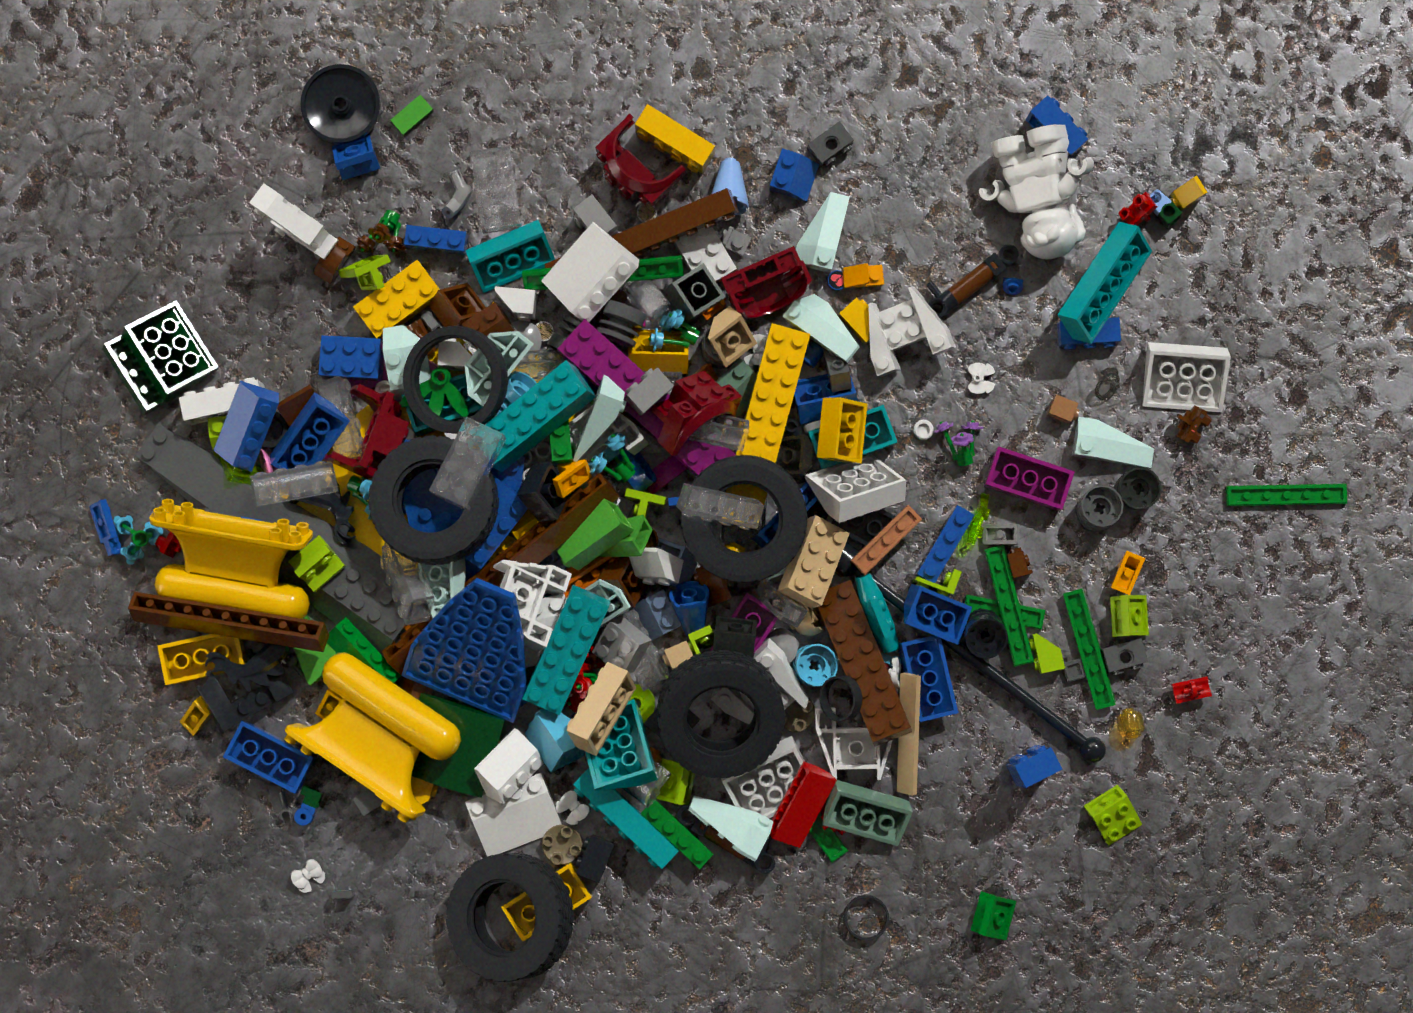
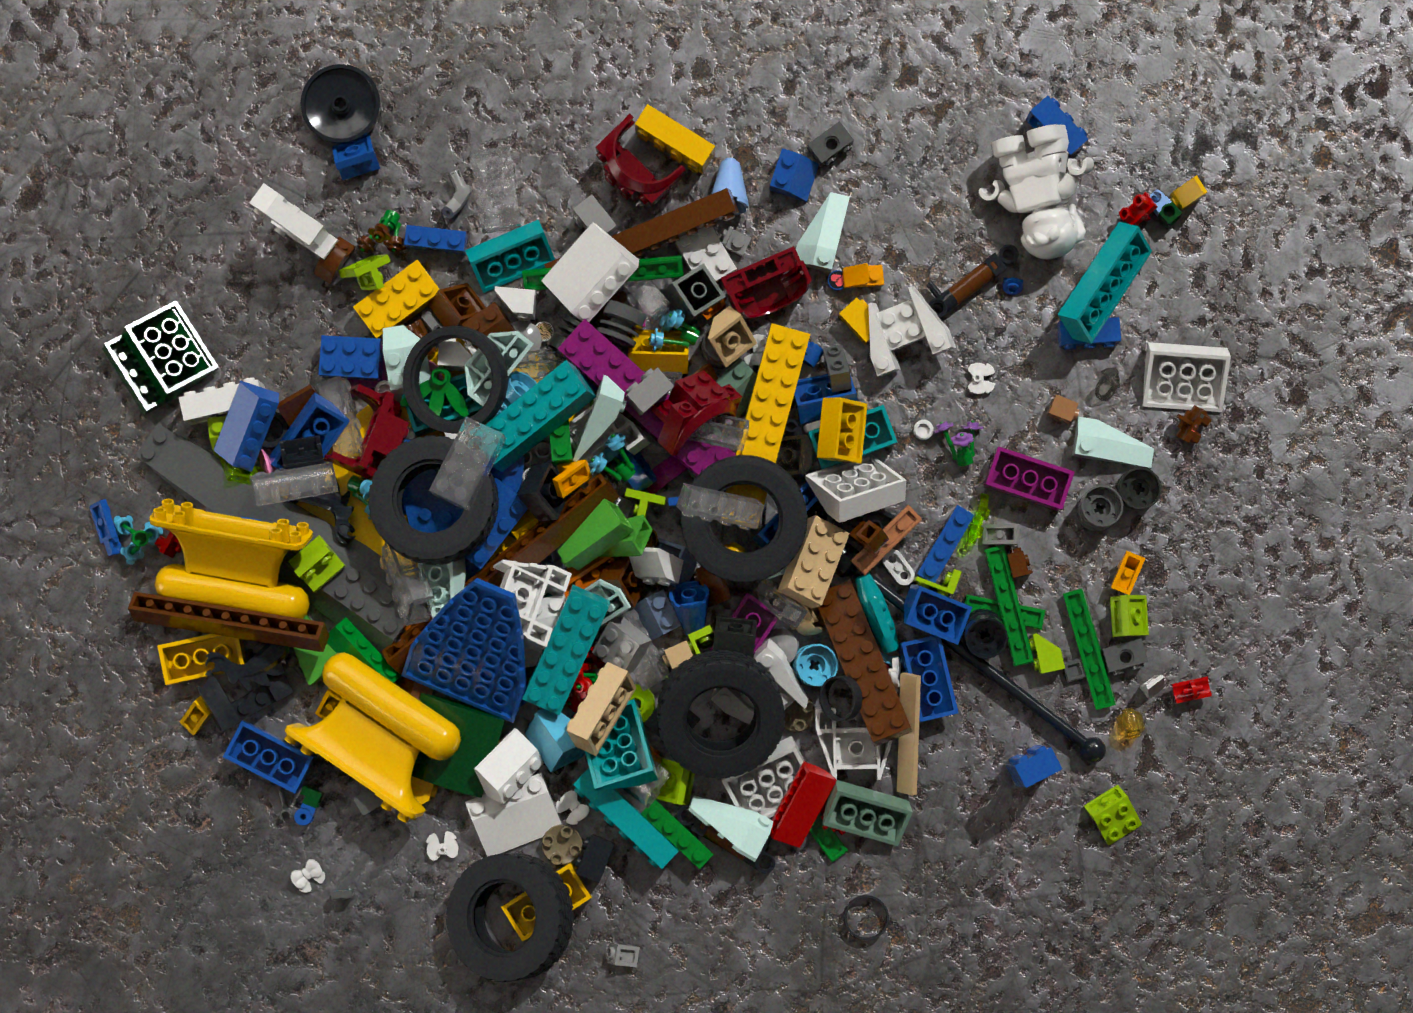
bright green tile [390,95,434,136] -> none
tile [637,204,657,223] -> none
light aqua wedge [783,294,860,363] -> none
green bracket [970,891,1017,940] -> none
green tile [1226,484,1348,506] -> none
none -> black hinge [279,435,324,469]
none -> white piece [426,831,459,861]
none -> light grey bracket [606,942,640,967]
none -> reddish brown brick [849,520,889,555]
none -> white plate [882,549,915,586]
none -> white slope [1140,675,1165,699]

